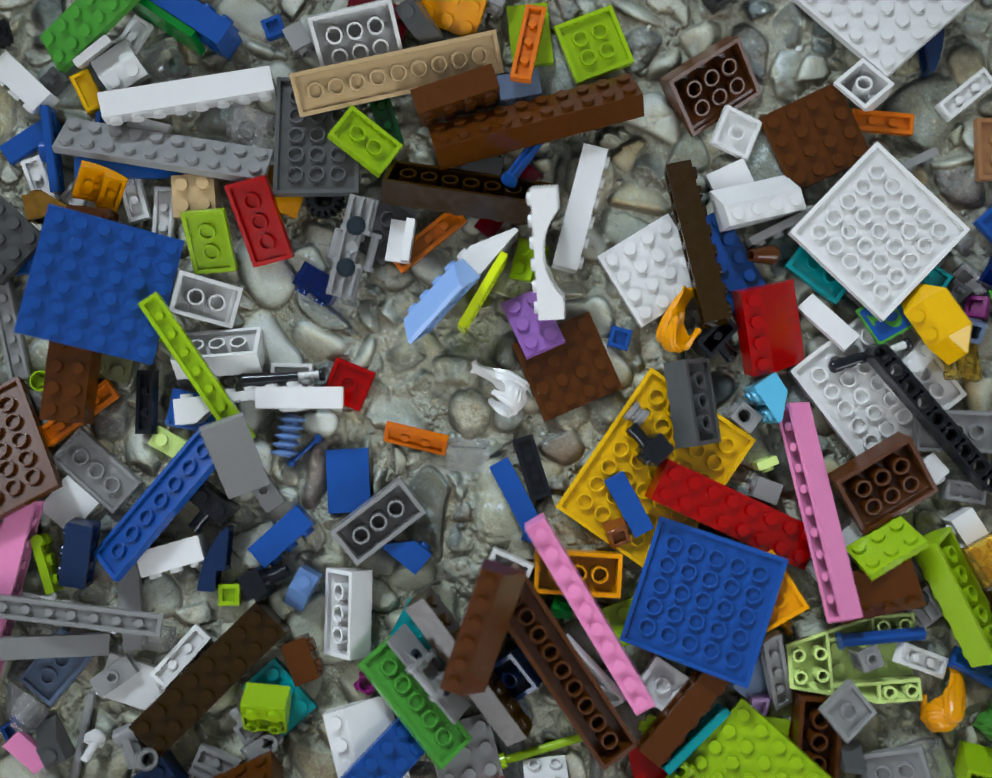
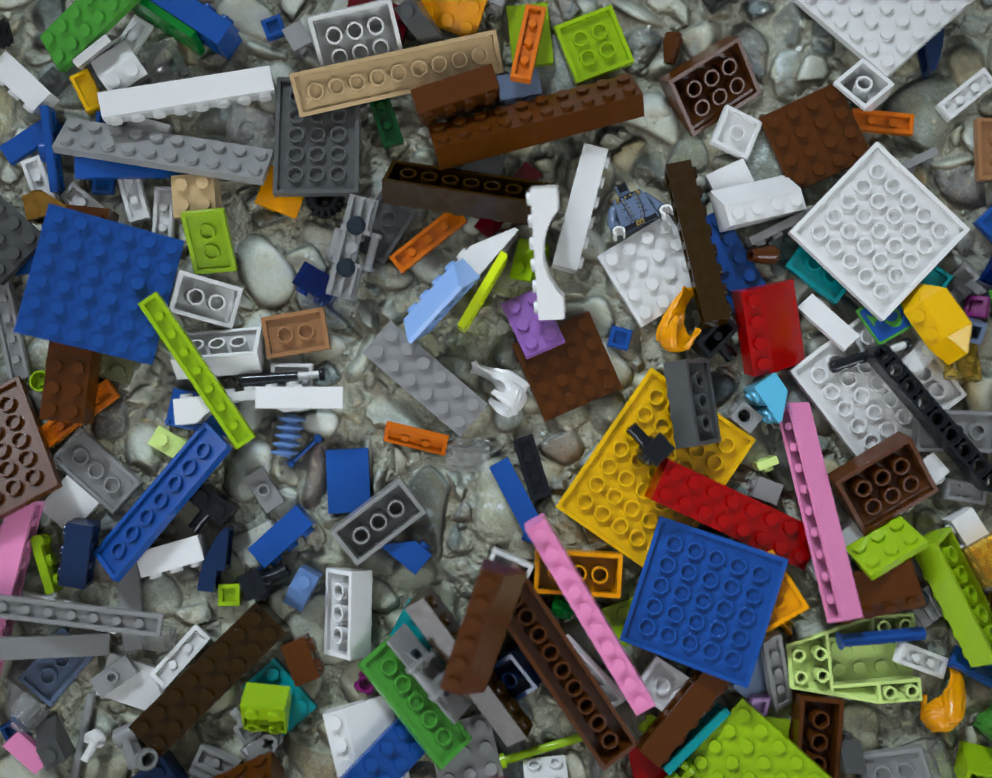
light orange slope [72,160,128,212] -> none
black plate [135,370,159,434] -> none
light grey tile [199,412,270,499] -> none
red plate [224,174,295,268] -> none
red tile [324,357,376,412] -> none
lime plate [326,105,403,178] -> none
white panel [385,218,417,265] -> none
blue axle [501,143,543,188] -> none
dark orange slope [603,517,631,549] -> none
blue tile [604,471,654,538] -> none
light grey wheel [623,401,650,426] -> none
light grey tile [818,679,878,743] -> none
light grey bracket [846,644,884,673] -> none
none -> medium nougat plate [261,307,331,360]
none -> light grey brick [363,321,488,437]
none -> sand blue torso [607,183,674,242]
none -> reddish brown cone [663,32,683,65]

